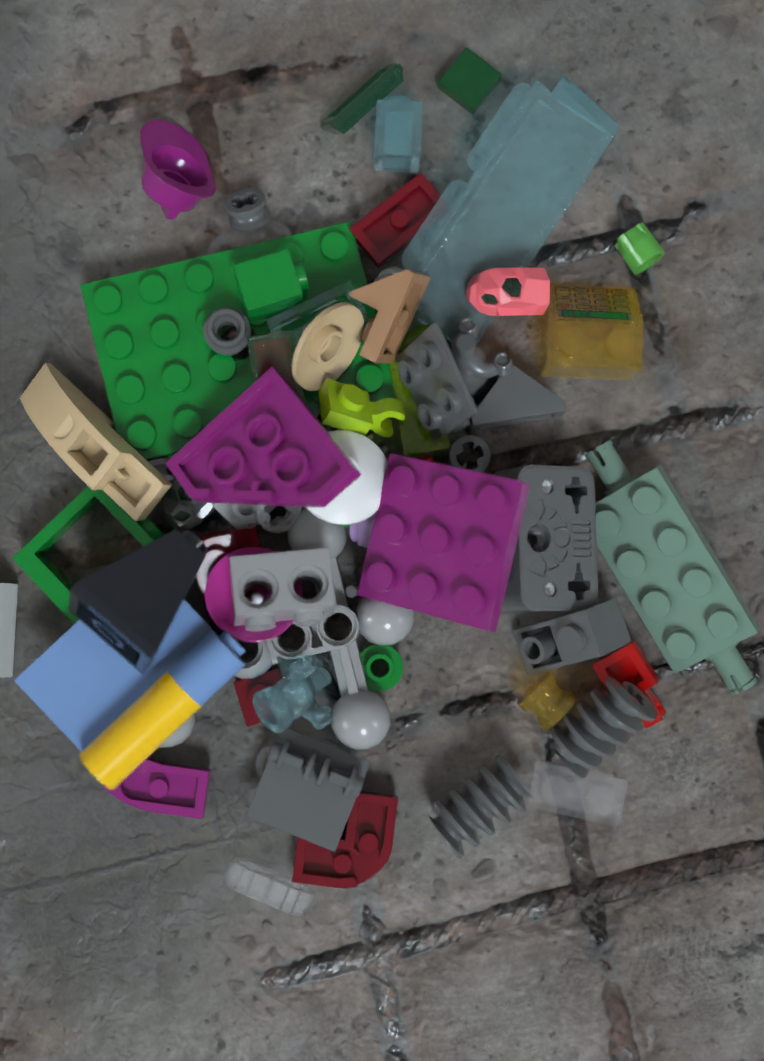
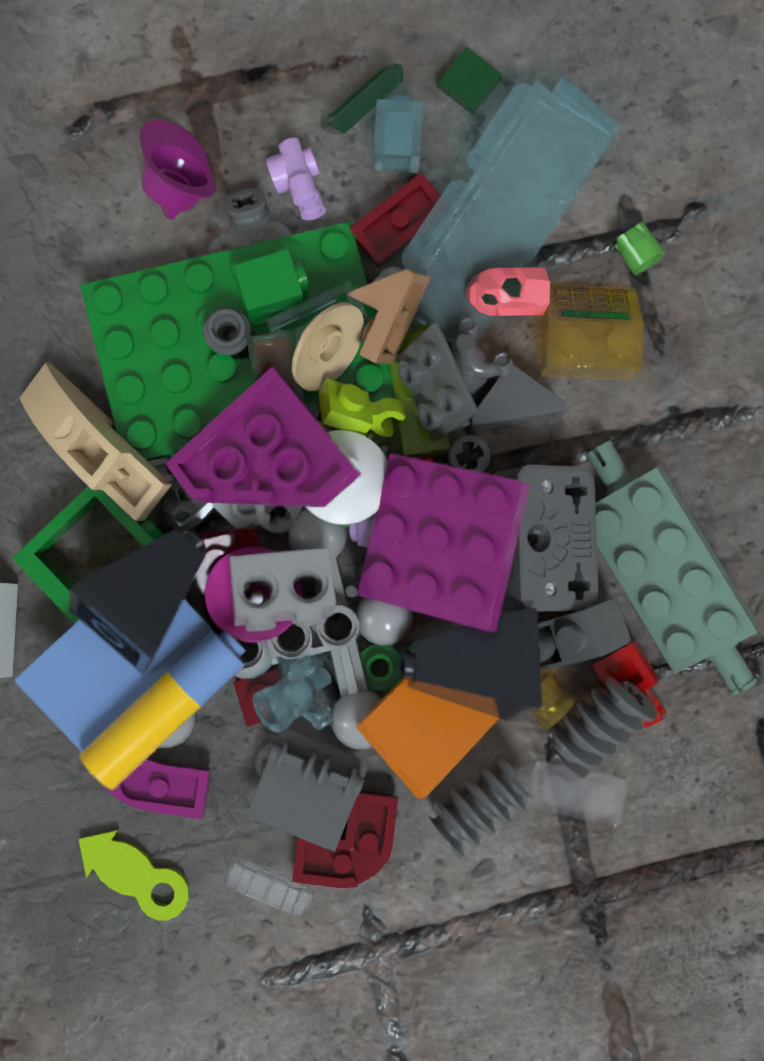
none -> lime brick [78,829,190,921]
none -> lavender plate [266,138,325,220]
none -> orange tile [355,679,499,799]
none -> black slope [400,608,543,721]

